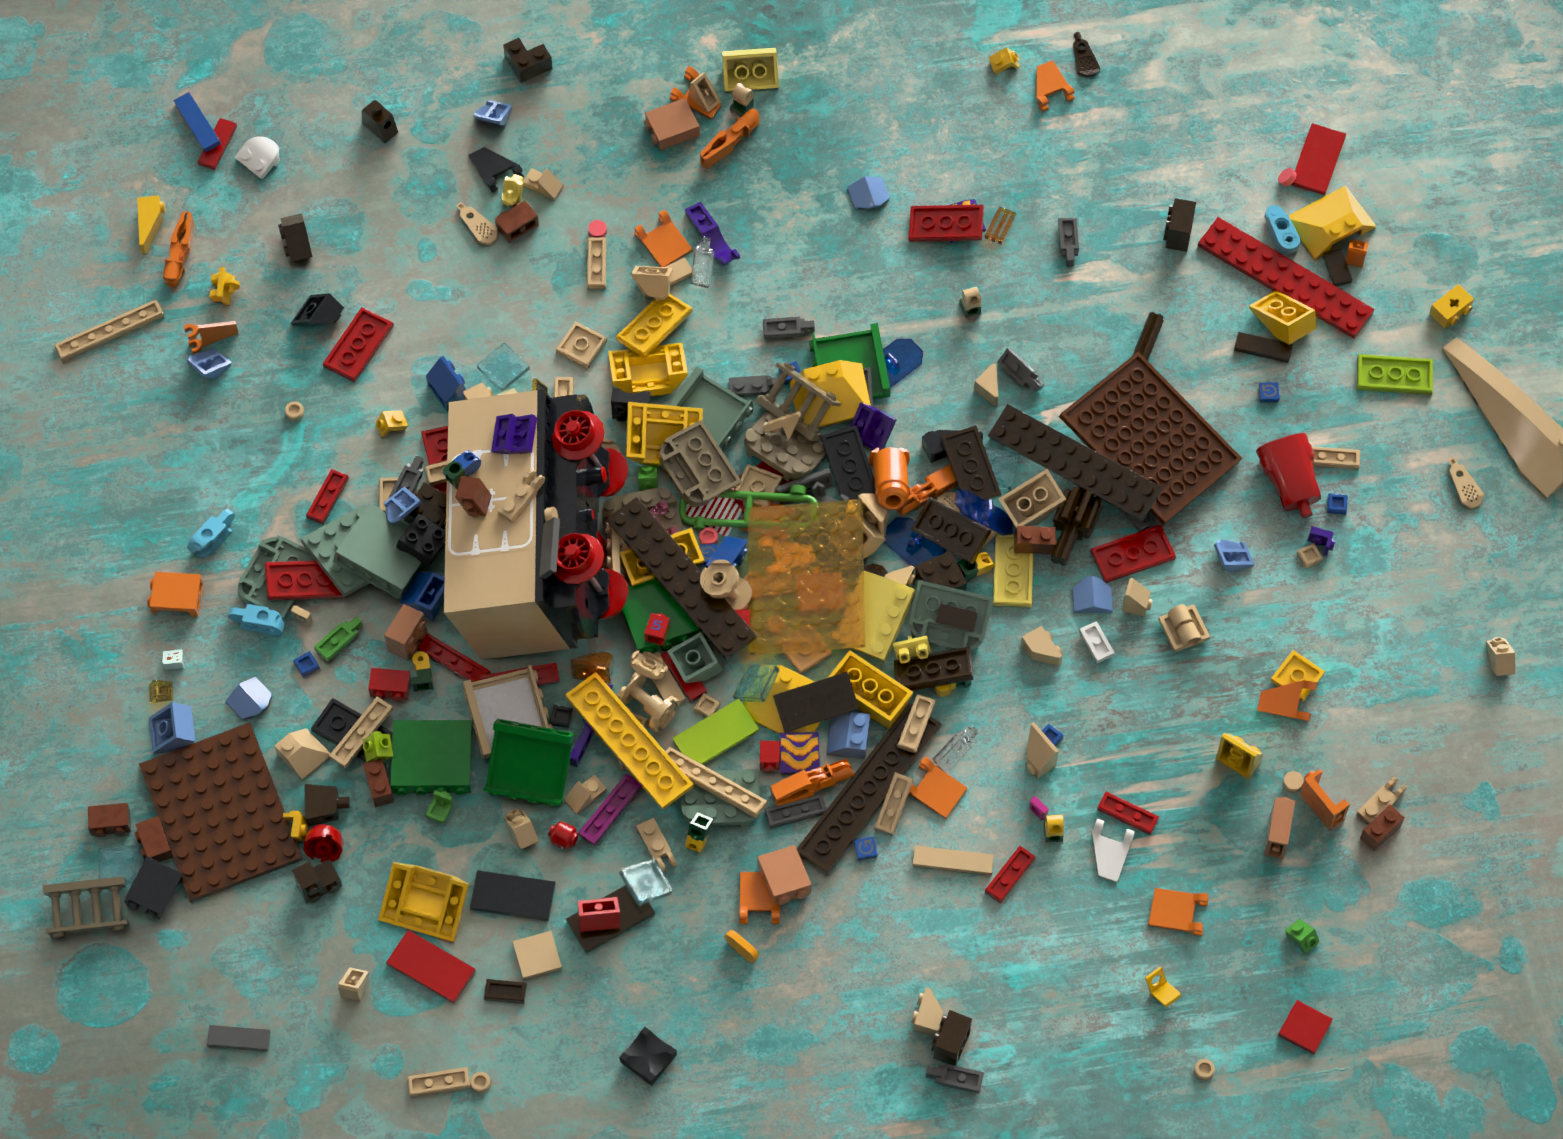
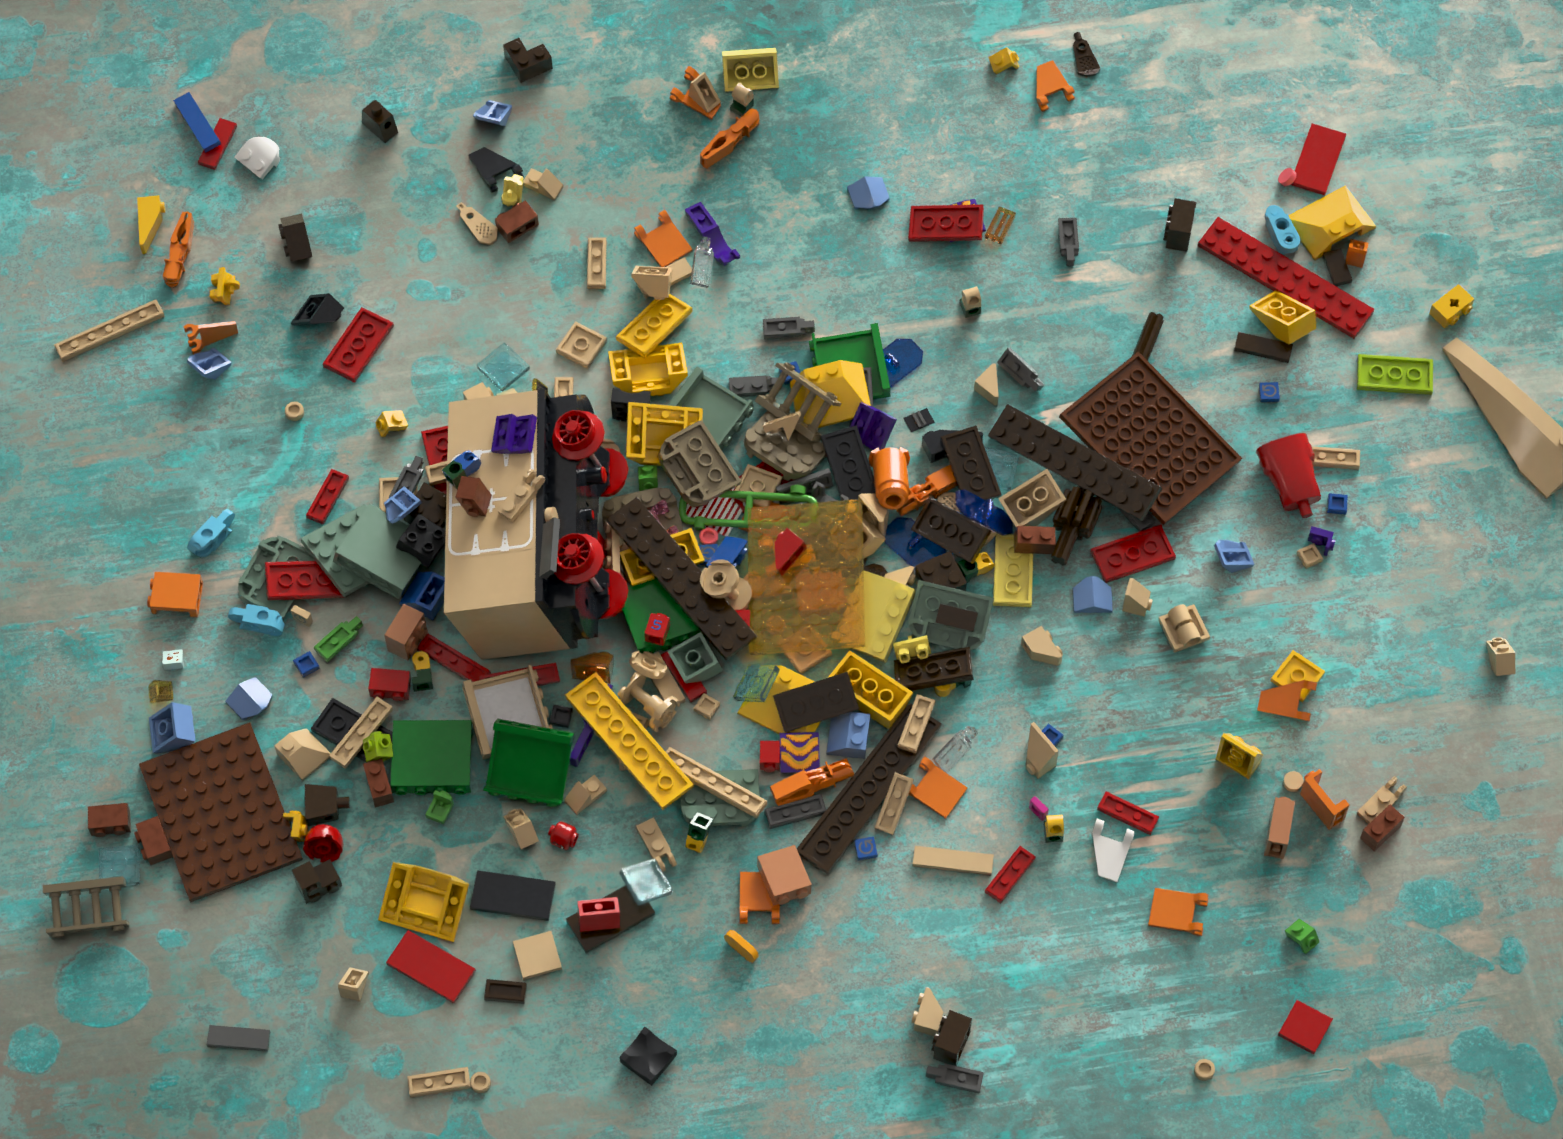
black brick [124,856,183,920] -> none
blue slope [426,356,466,412] -> none
magenta plate [578,774,642,846] -> none
coral tile [588,220,607,238] -> none
nougat brick [643,98,700,150] -> none
lime tile [672,699,760,765] -> none
white plate [1079,621,1115,663] -> none
yellow bracket [1145,967,1182,1007] -> none
tan piece [1448,457,1484,510] -> none
none -> red slope [774,528,807,576]
none -> black piece [903,408,935,432]

